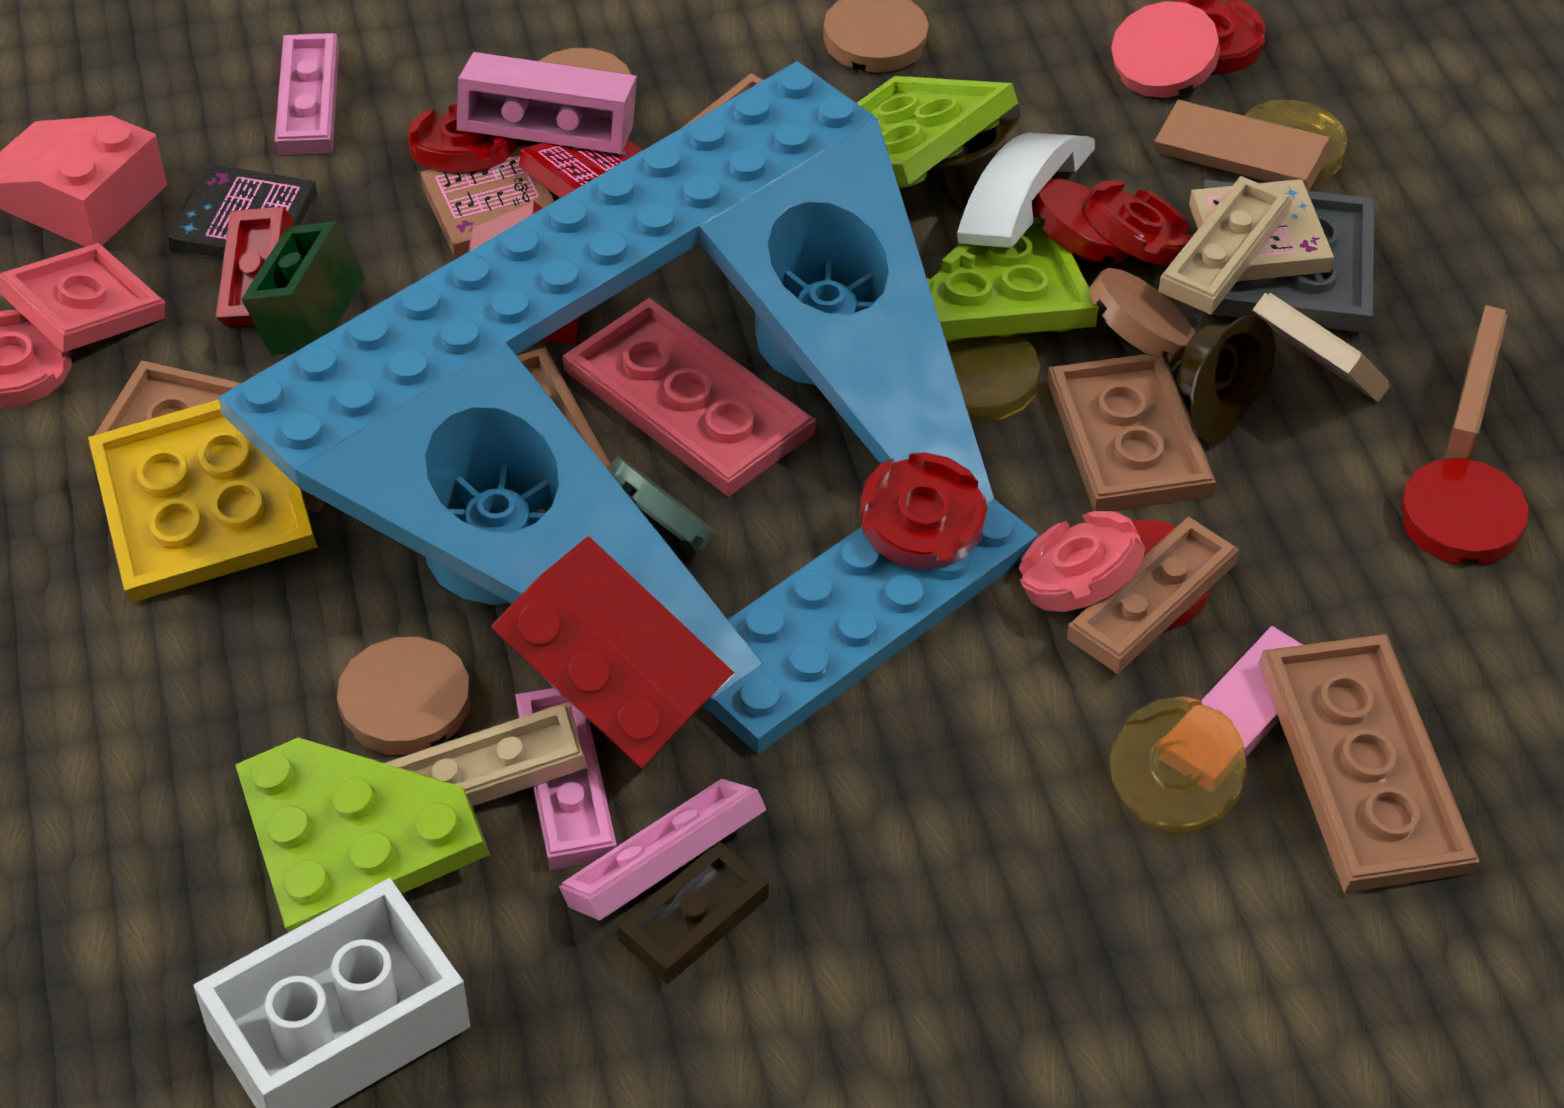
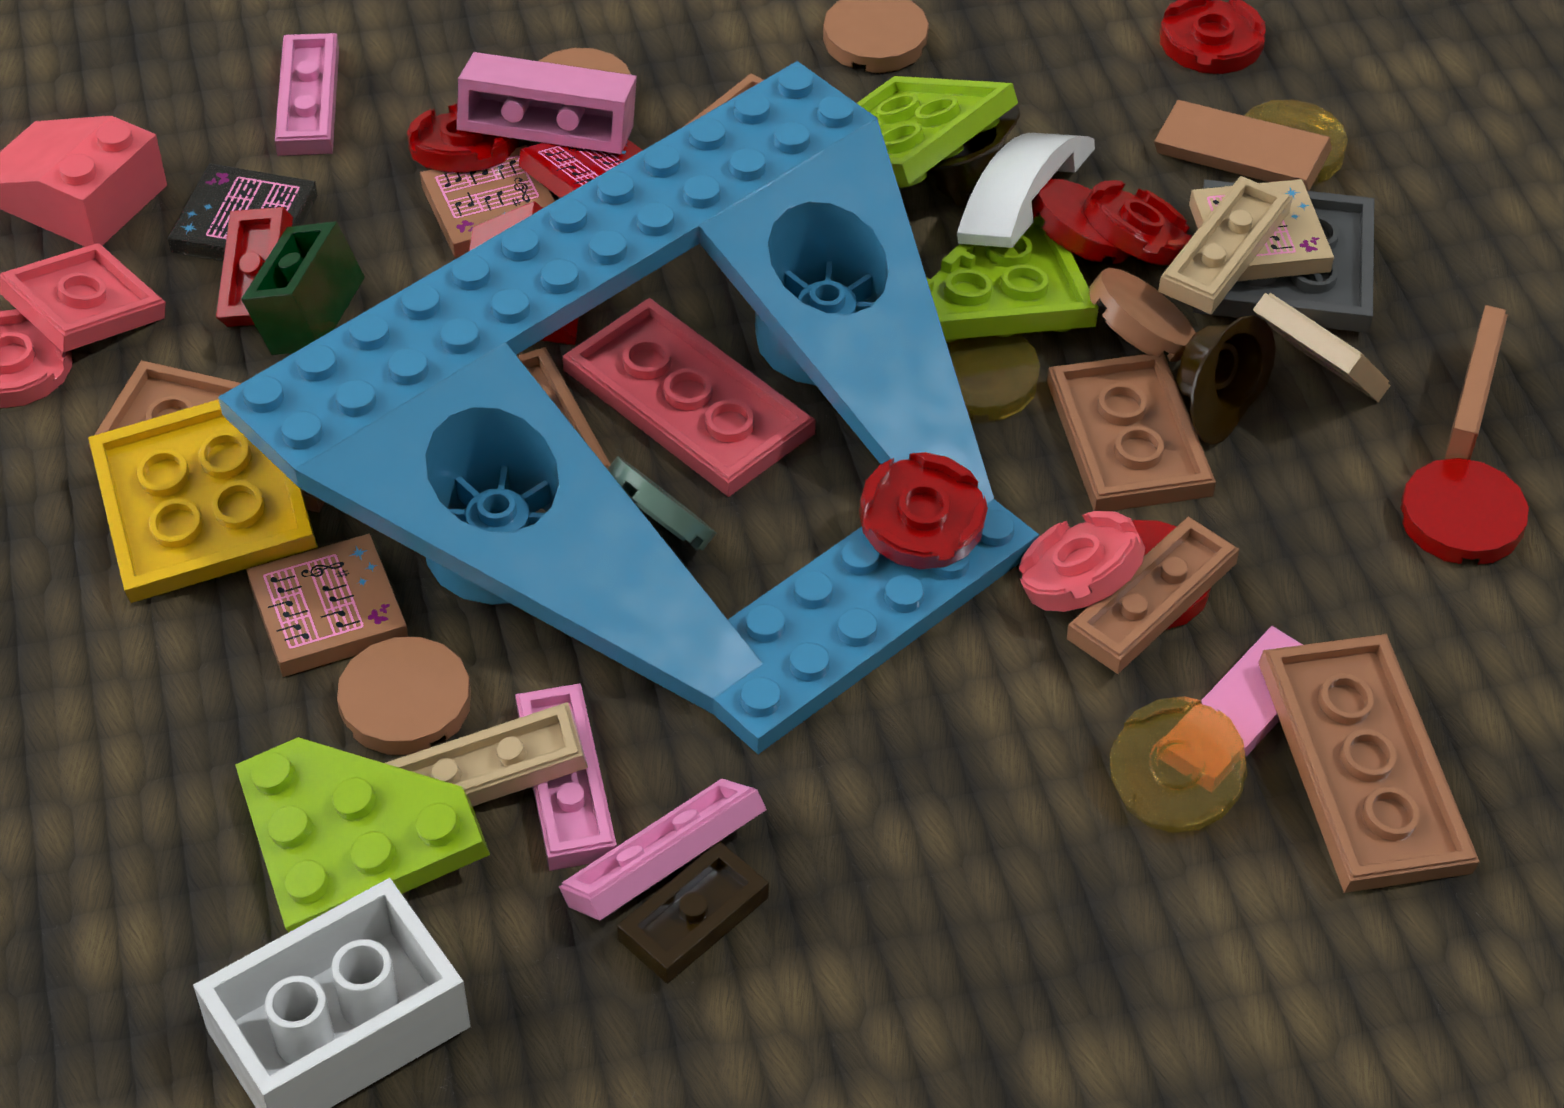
red slope [491,536,735,771] -> none
coral tile [1111,1,1220,98] -> none
none -> nougat tile [246,533,408,677]

